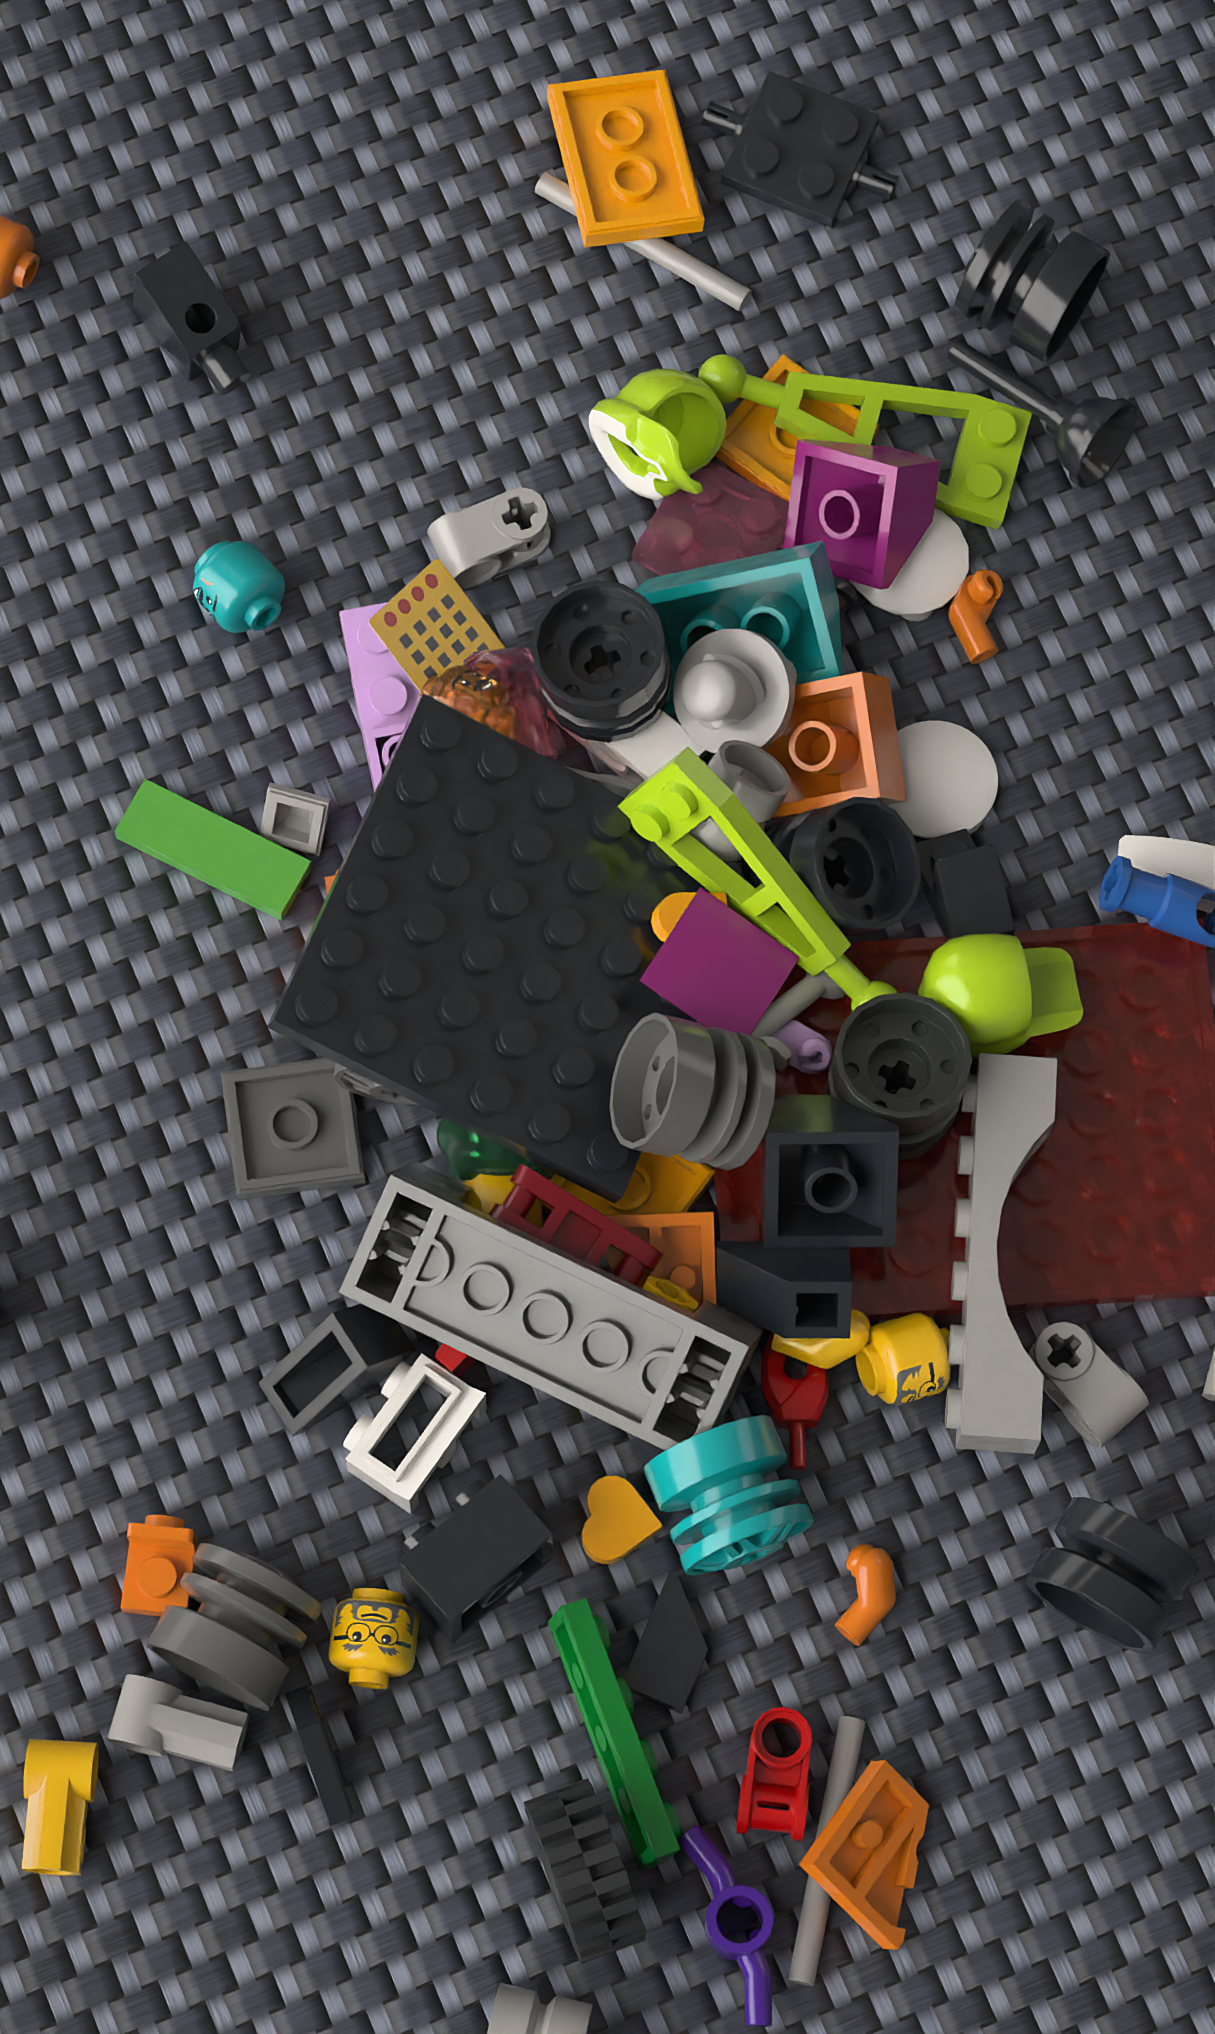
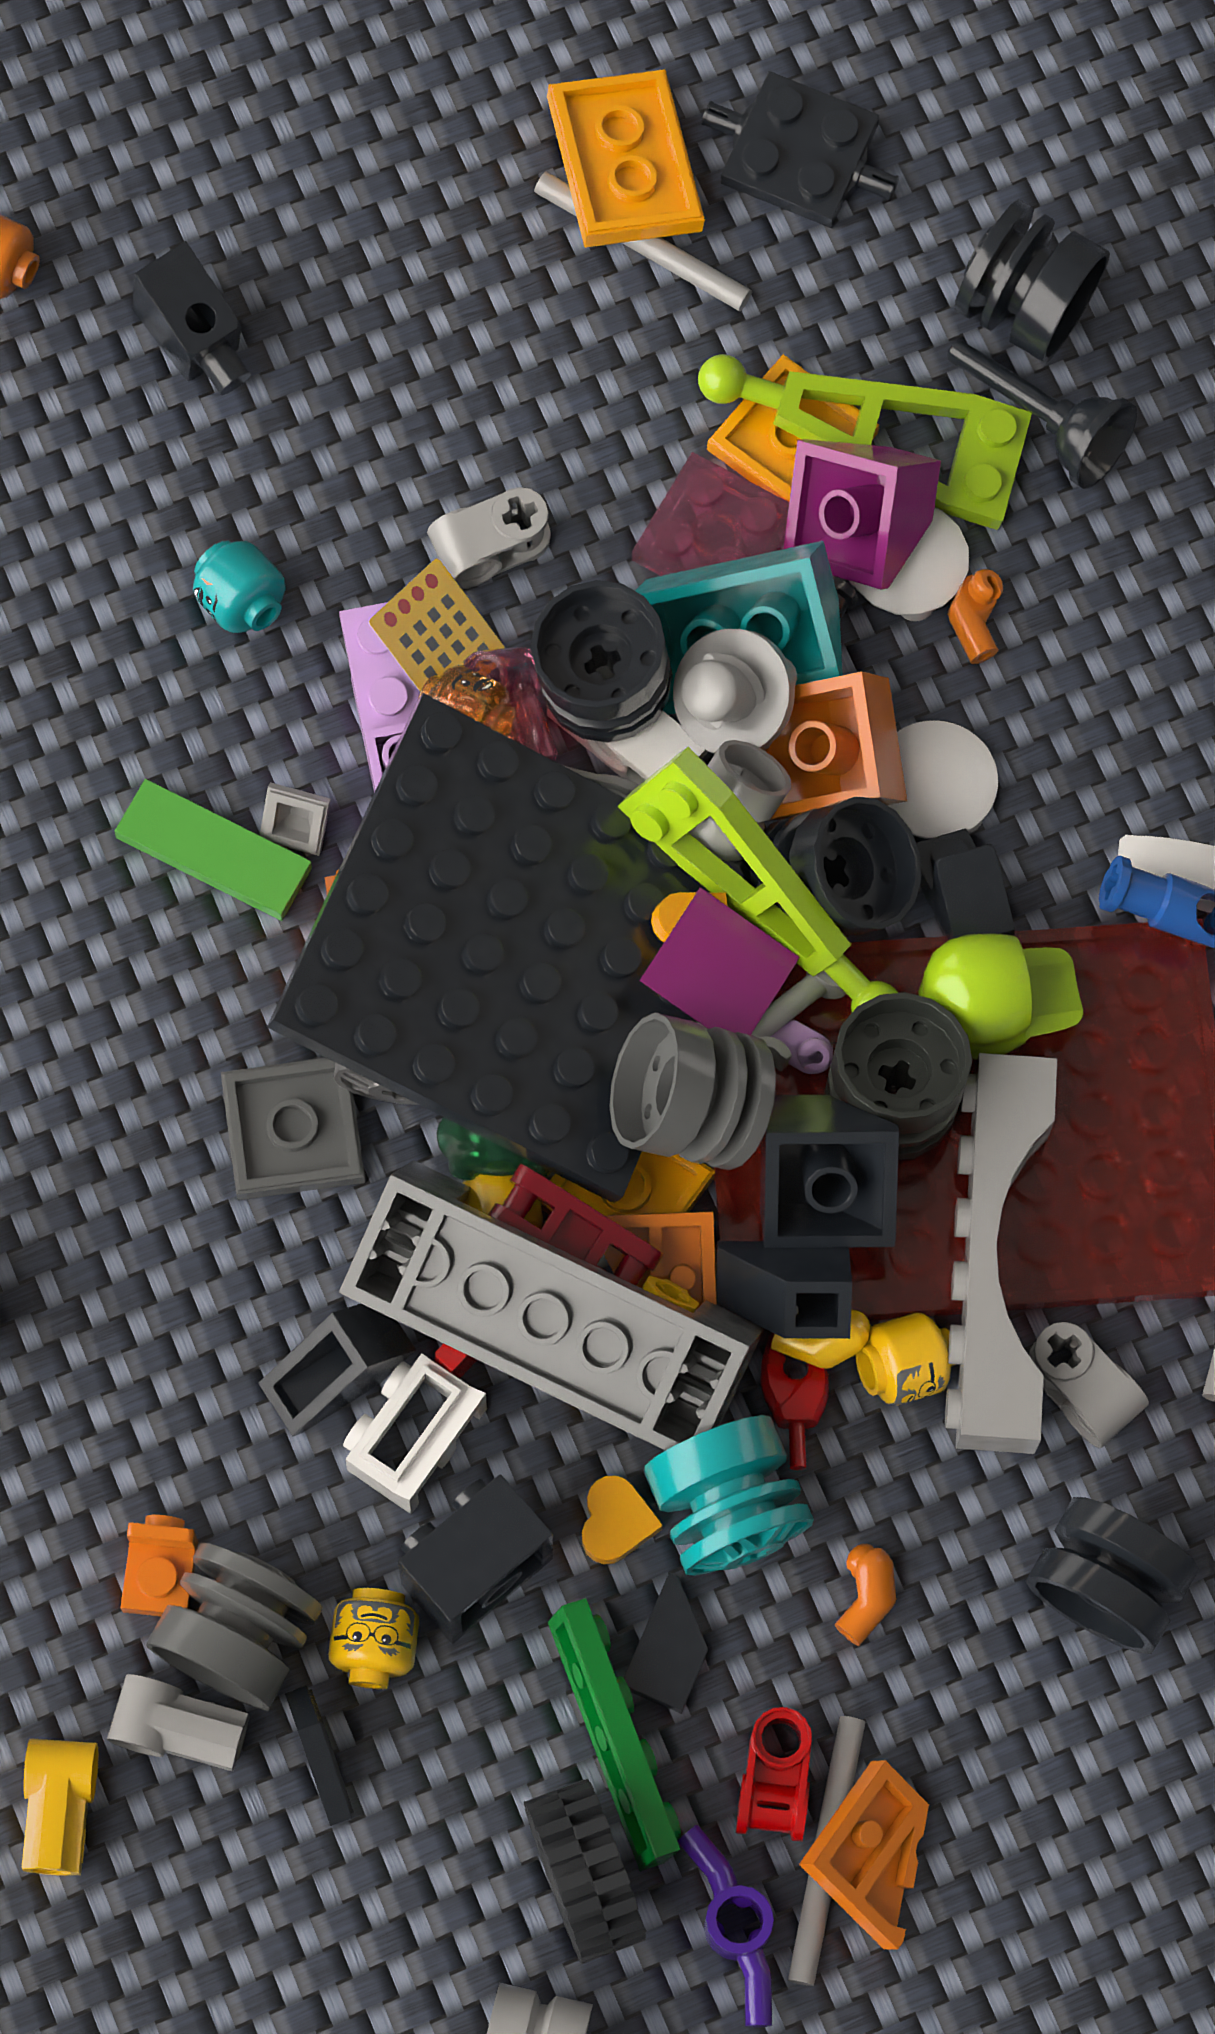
lime piece [589,369,727,500] -> none

